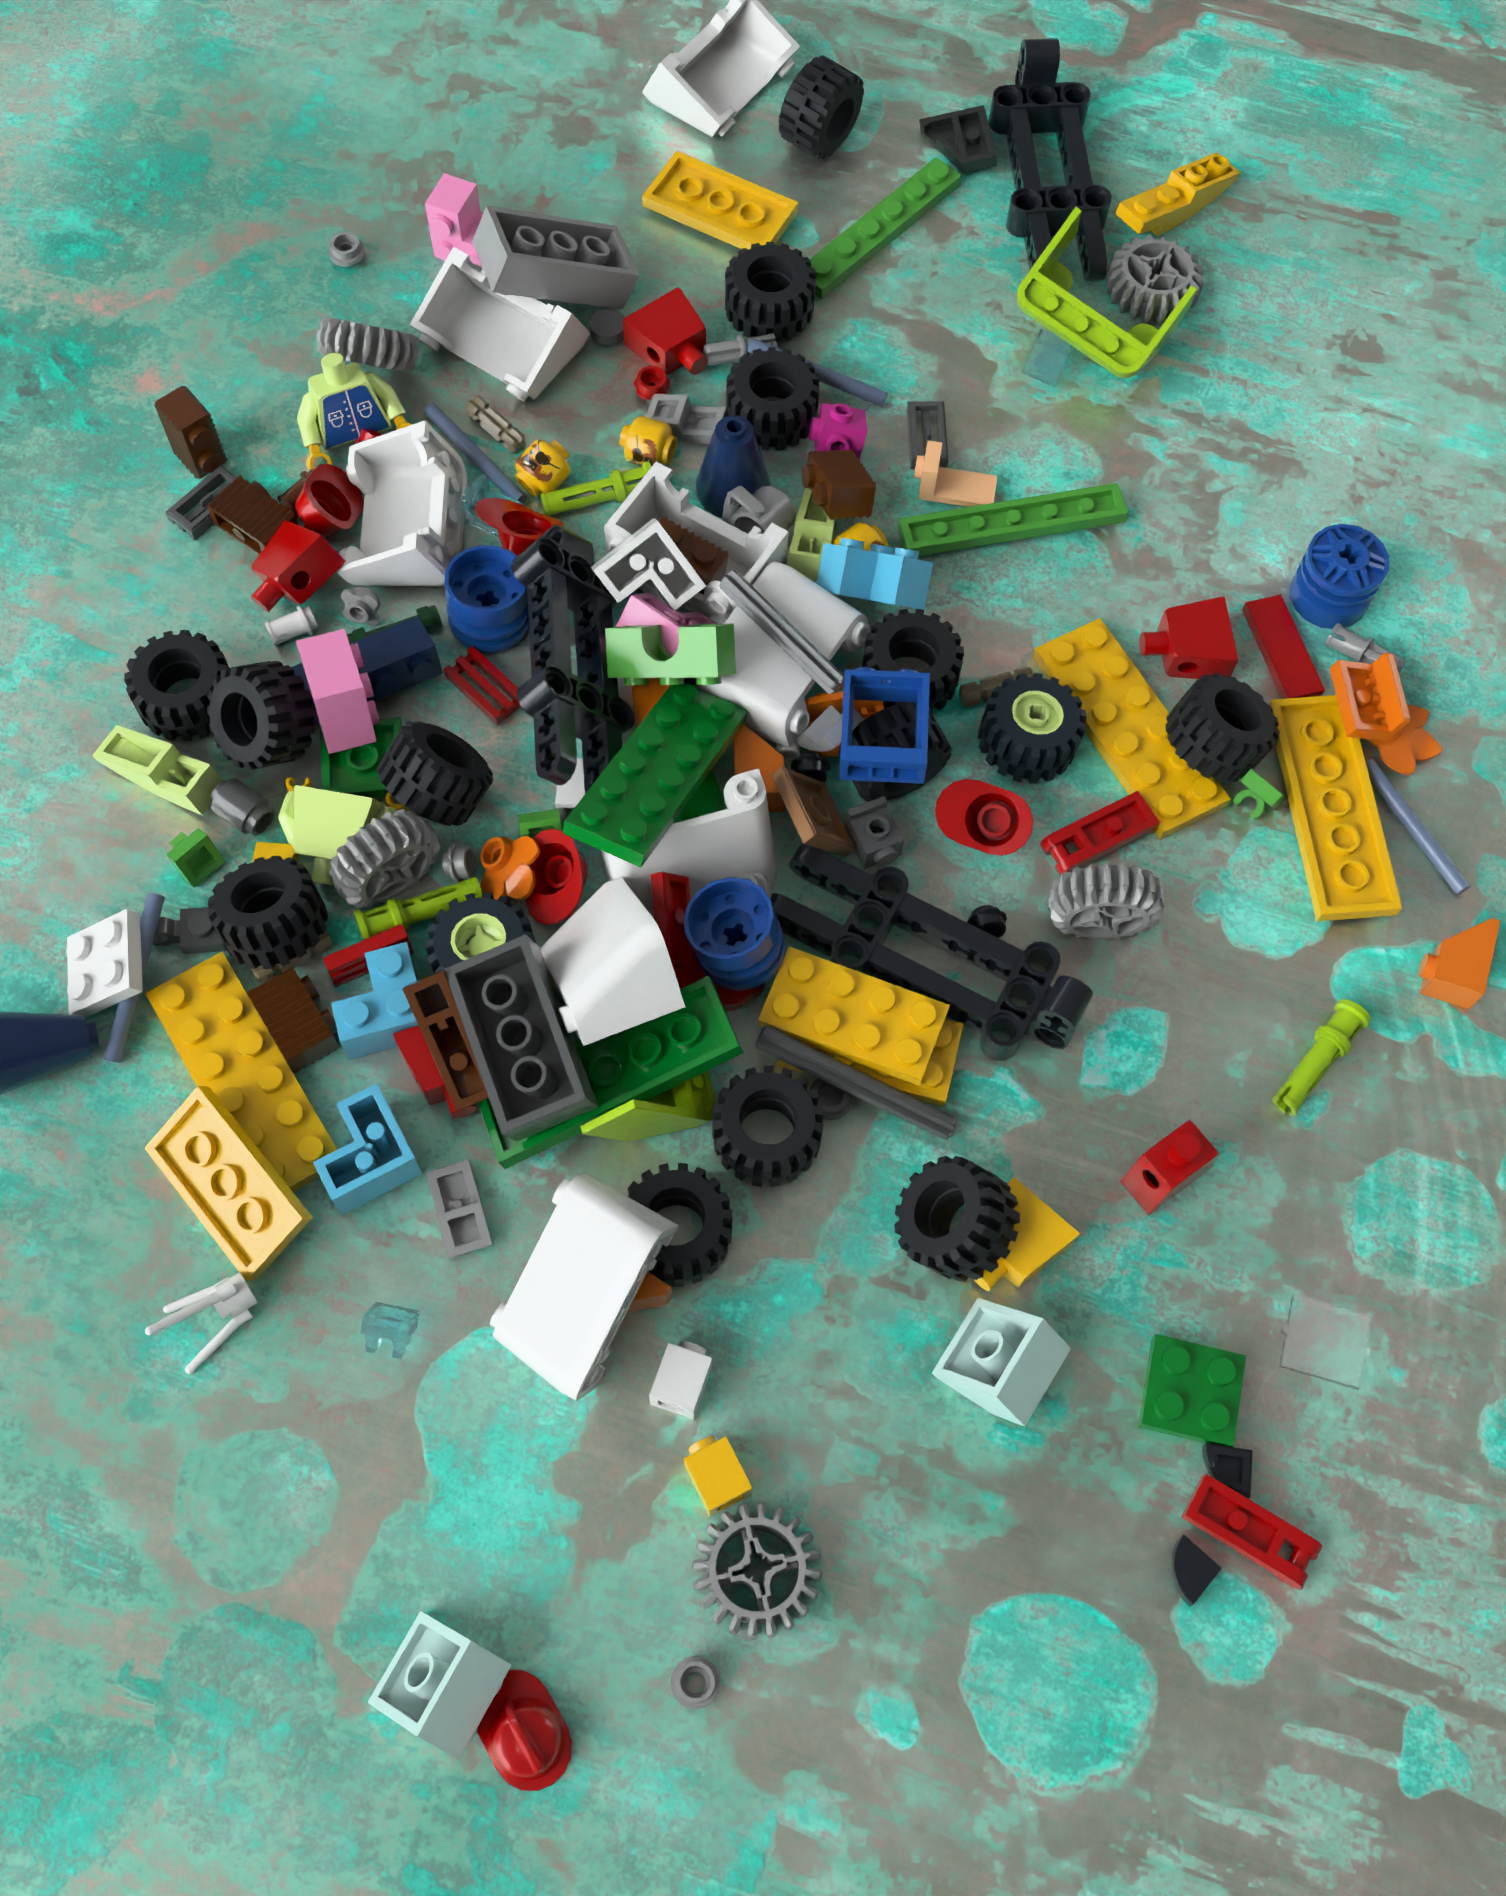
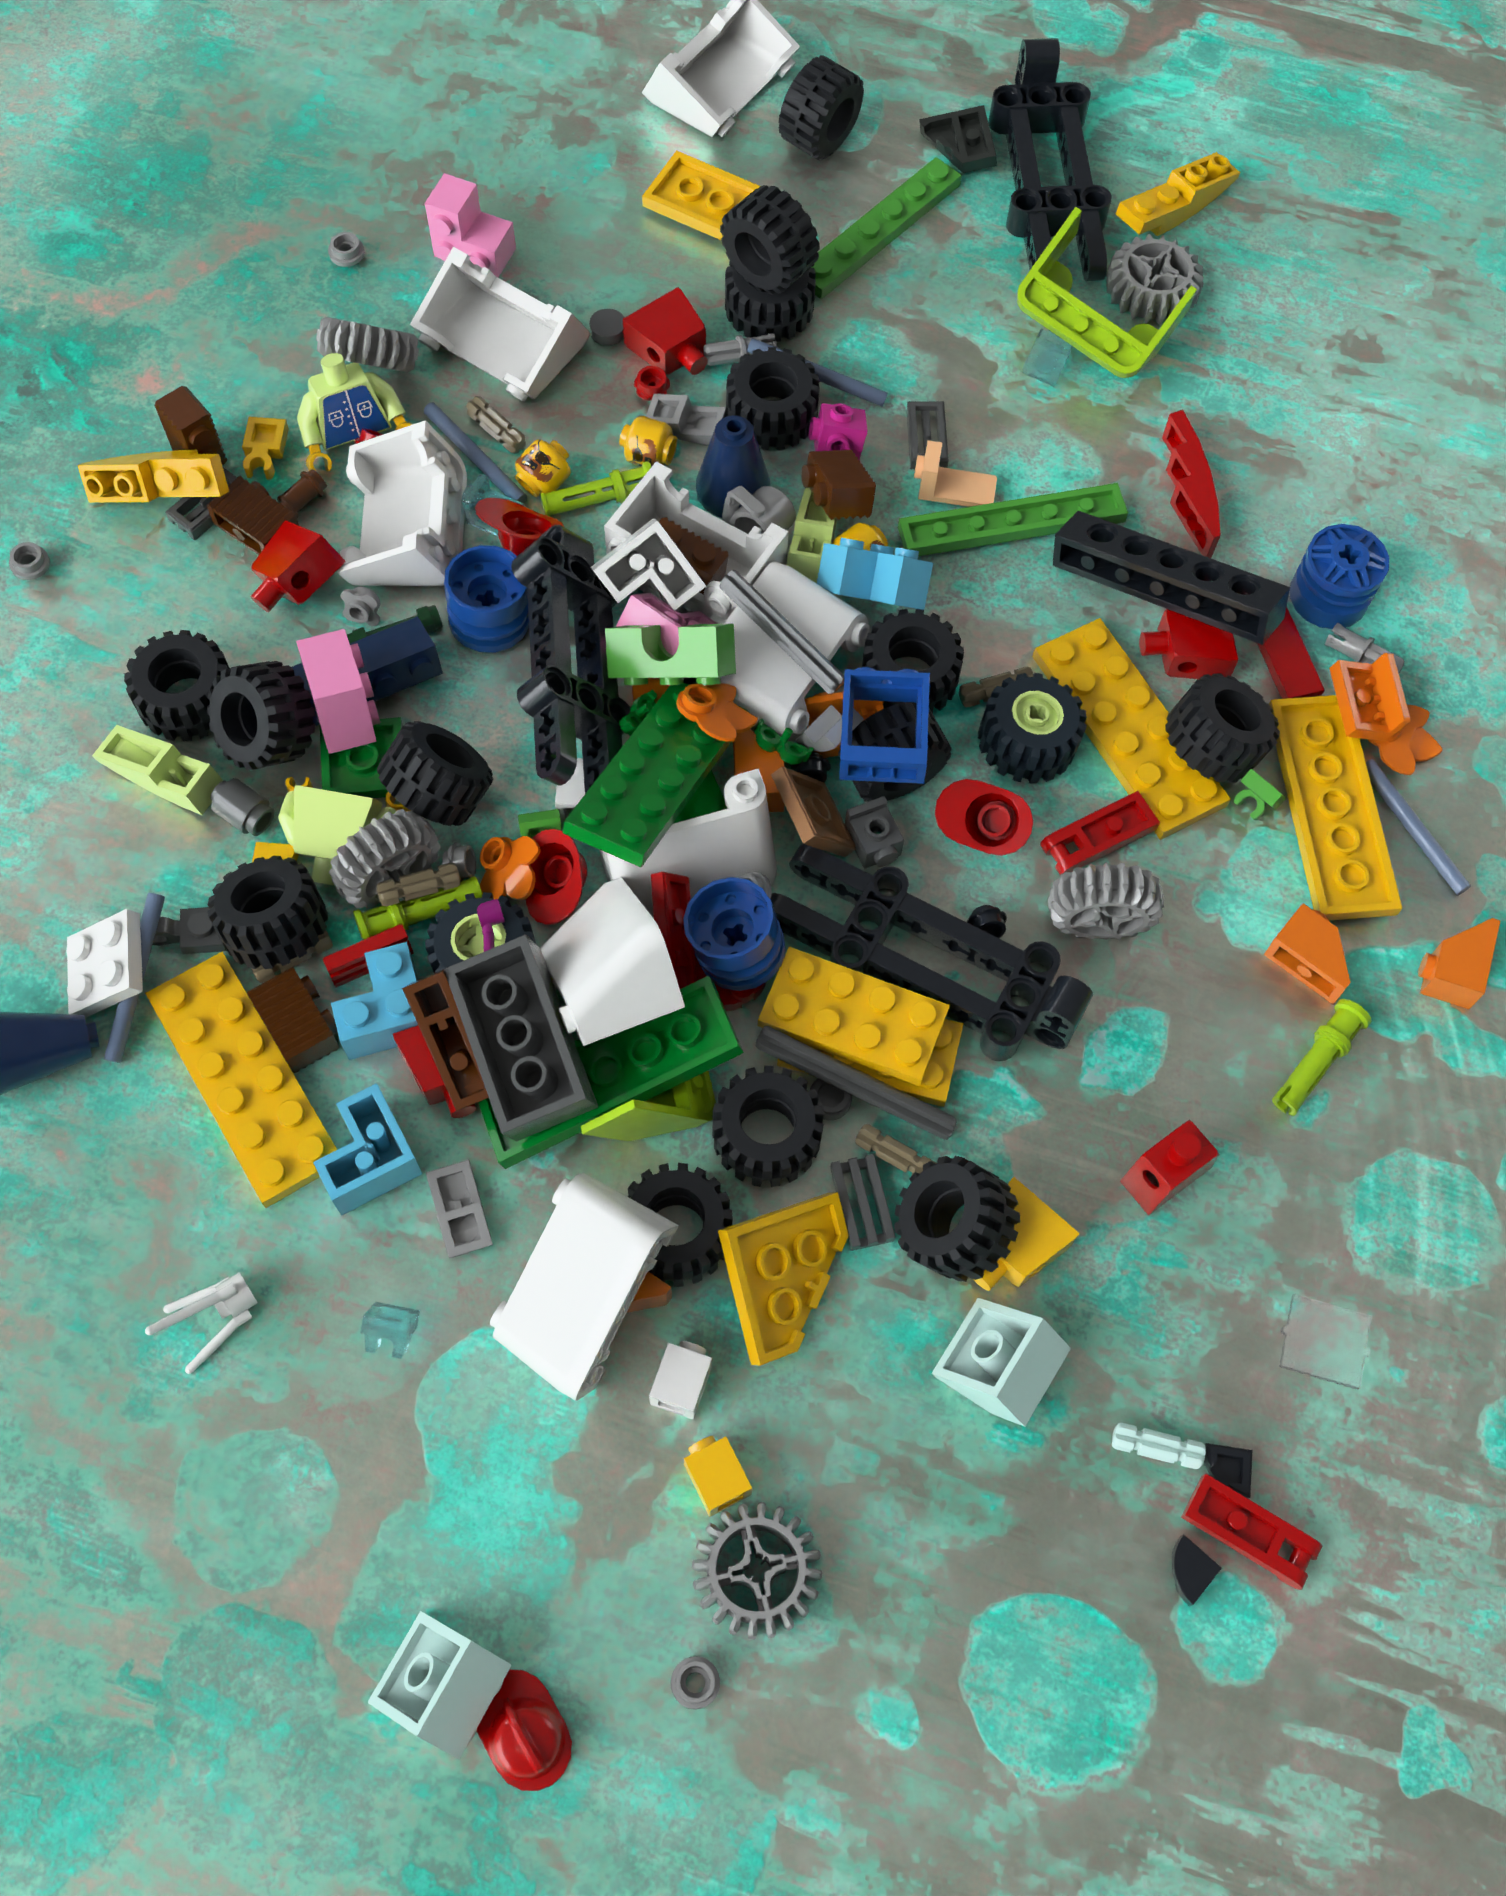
yellow plate [145,1086,313,1281] -> none
bright green tile [166,828,226,888] -> none
white pin [264,605,319,646] -> none
red piece [295,464,364,537] -> none
red tile [443,646,521,725] -> none
light grey brick [472,205,639,309] -> none
green plate [1138,1334,1246,1447] -> none
none -> light grey plate [9,542,50,580]
none -> yellow slope [77,449,230,503]
none -> yellow plate [242,417,289,480]
none -> dark tan axle [376,863,460,906]
none -> magenta hand [477,899,505,952]
none -> green piece [619,689,657,736]
none -> orange plate [676,683,758,742]
none -> yellow plate [718,1192,849,1366]
none -> black tyre [720,185,820,295]
none -> green piece [754,719,814,764]
none -> dark grey tile [830,1154,896,1251]
none -> dark tan axle [855,1124,937,1175]
none -> black brick [1053,511,1290,645]
none -> light aqua axle [1112,1422,1206,1469]
none -> red slope [1162,410,1221,558]
none -> orange slope [1264,903,1351,1004]

